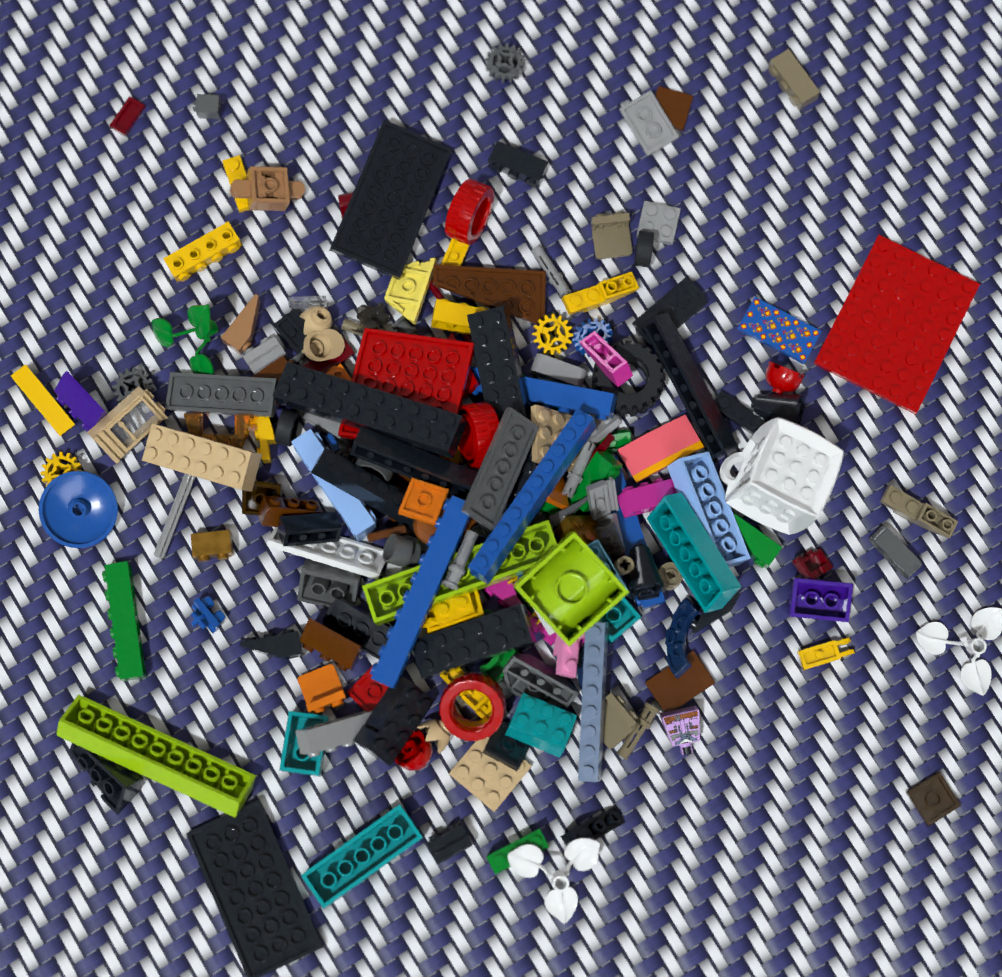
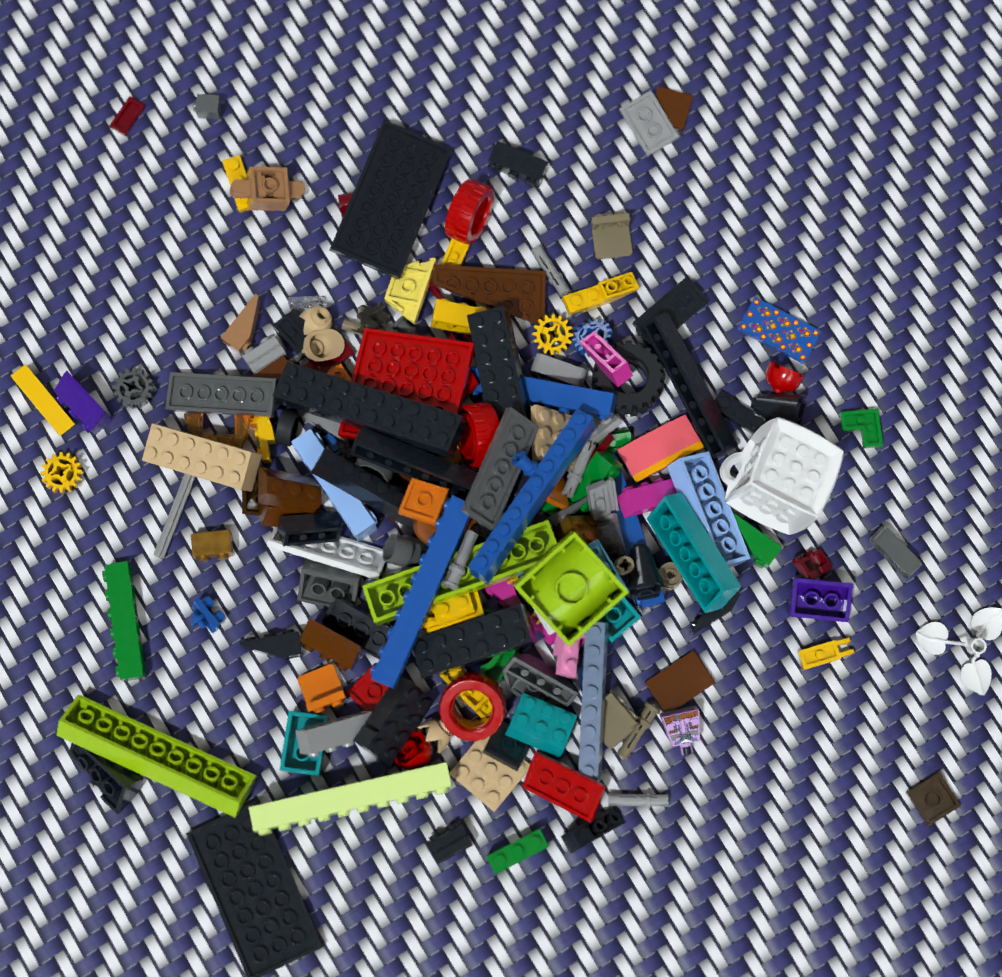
blue dish [39,471,118,548] -> none
tan door [87,386,168,464] -> none
green plant [151,304,218,375] -> none
yellow brick [163,221,242,283] -> none
teal brick [301,804,423,909] -> none
reddish brown tile [367,525,407,543] -> none
dark grey gear [485,43,525,83] -> none
white plant [508,838,600,924] -> none
black tyre [634,230,654,268] -> none
light grey plate [636,201,681,245] -> none
dark blue tile [665,598,700,678] -> none
dark tan brick [768,49,820,110] -> none
red plate [813,235,980,415] -> none
dark tan slope [880,485,958,538] -> none
none -> yellowish green brick [249,763,452,836]
none -> reddish brown slope [258,467,322,514]
none -> blue bush [512,450,538,476]
none -> red tile [522,751,606,823]
none -> light grey pin [608,792,668,808]
none -> green plate [839,409,883,449]

